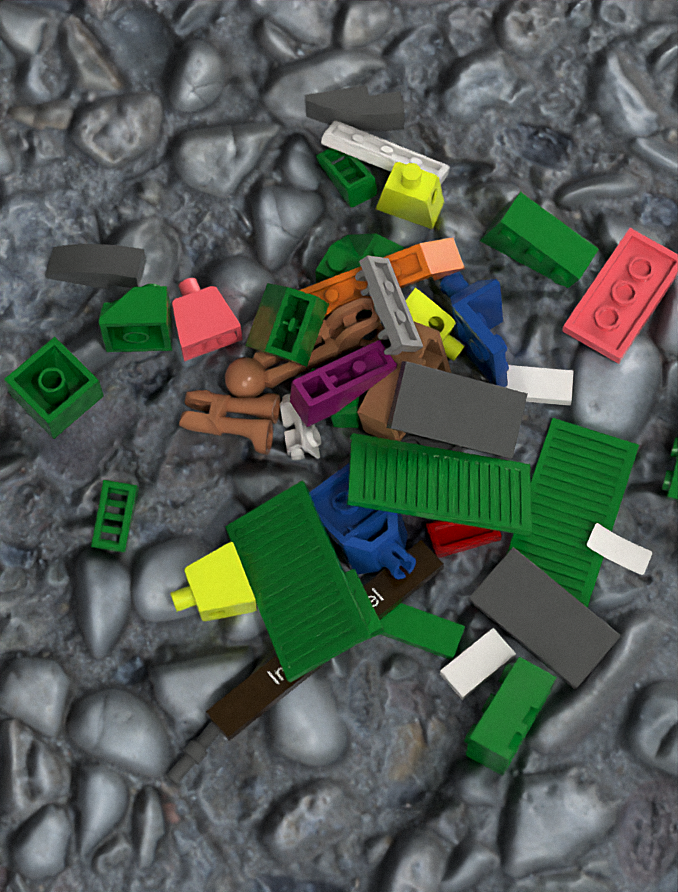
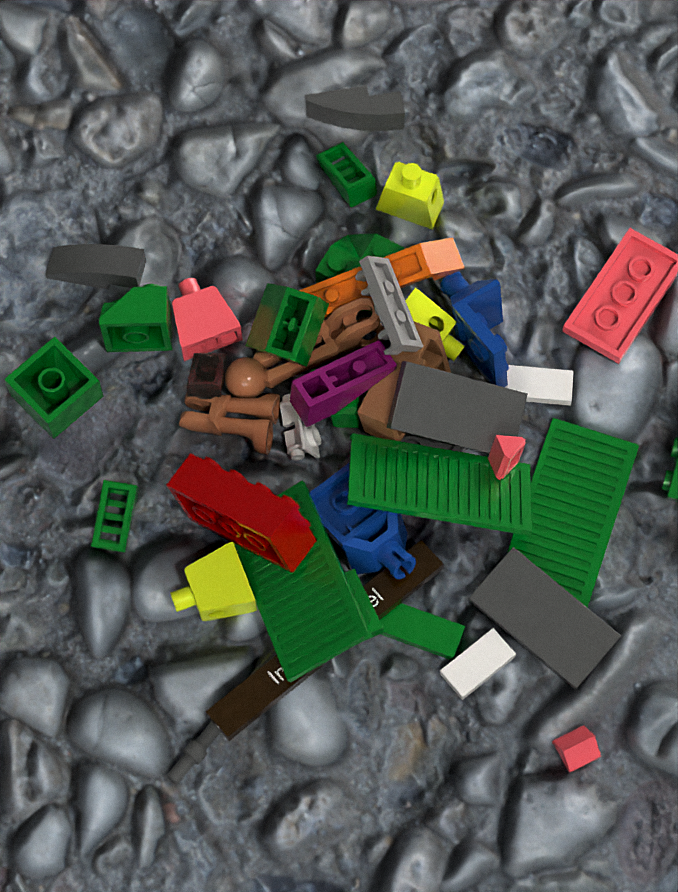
white tile [321,121,450,185] -> none
red tile [426,521,502,558] -> none
green wedge [464,657,557,776] -> none
green wedge [479,192,599,288] -> none
white sticker [587,523,652,575] -> none
none -> red brick [166,453,317,573]
none -> clear smoke plate [187,353,227,400]
none -> coral slope [488,435,526,480]
none -> coral slope [552,725,601,773]

